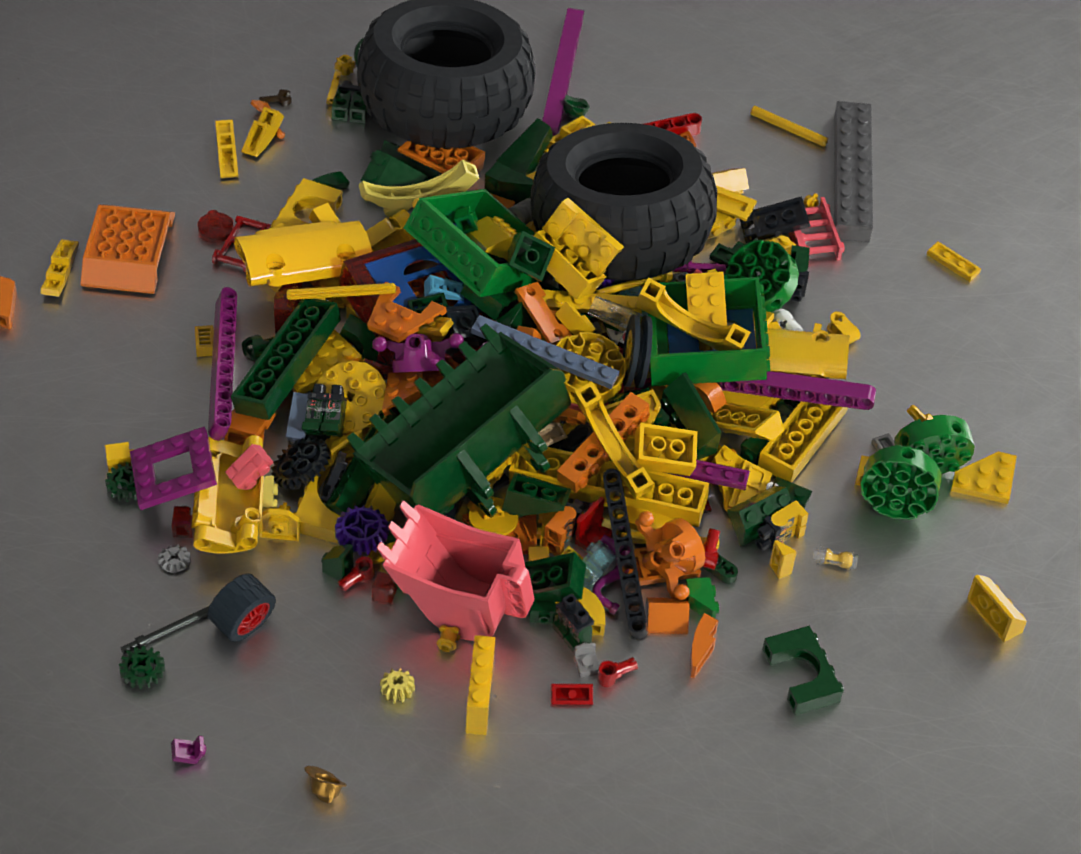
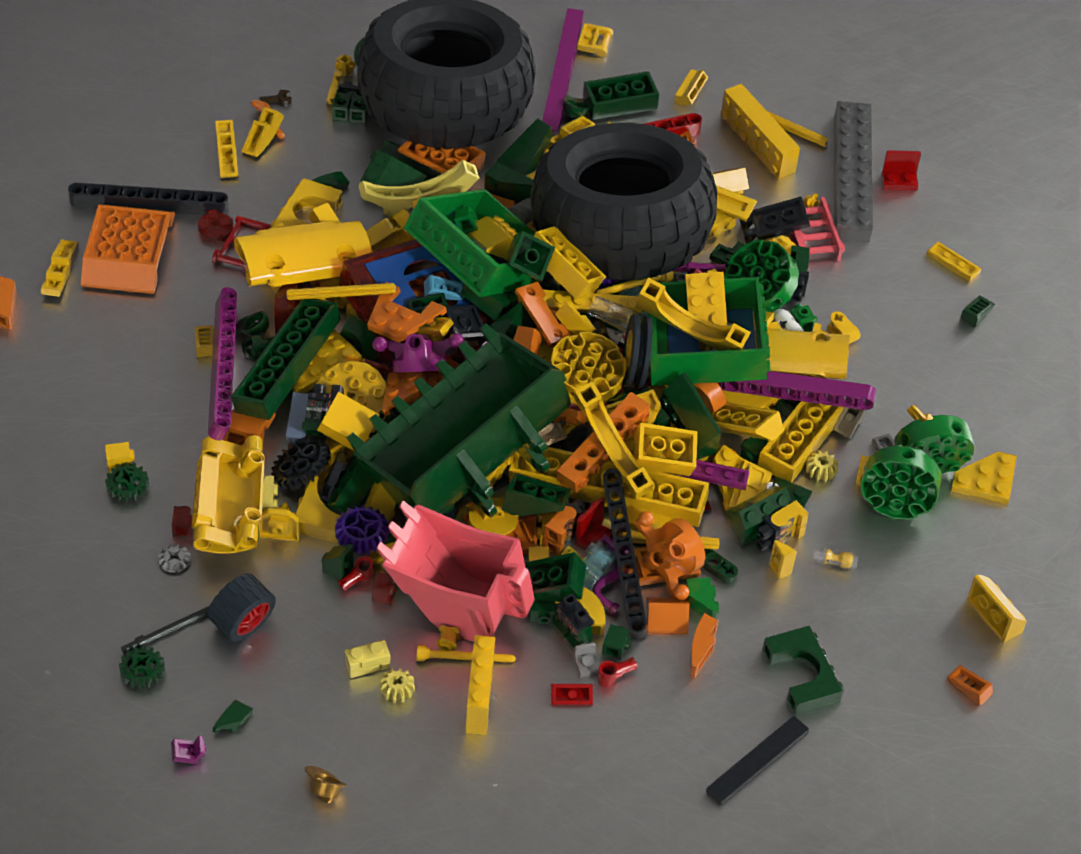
magenta plate [130,426,217,510] -> none
coral brick [225,444,273,490] -> none
sand blue plate [471,315,620,389] -> none
yellow piece [542,198,624,277] -> none
red pin [702,528,720,570] -> none
none -> black beam [68,183,229,216]
none -> dark green slope [212,699,253,733]
none -> dark green piece [235,311,269,337]
none -> yellow brick [317,392,379,451]
none -> light yellow brick [344,639,390,678]
none -> yellow piece [416,645,516,663]
none -> yellow plate [577,23,613,57]
none -> dark green brick [583,71,659,120]
none -> dark green brick [601,624,632,661]
none -> yellow piece [674,69,708,106]
none -> black tile [706,716,809,805]
none -> yellow brick [721,83,800,180]
none -> green brick [790,304,817,332]
none -> light yellow gear [806,450,838,483]
none -> dark tan slope [833,407,866,439]
none -> red bracket [881,150,921,191]
none -> orange slope [947,665,993,705]
none -> dark green slope [960,295,995,327]

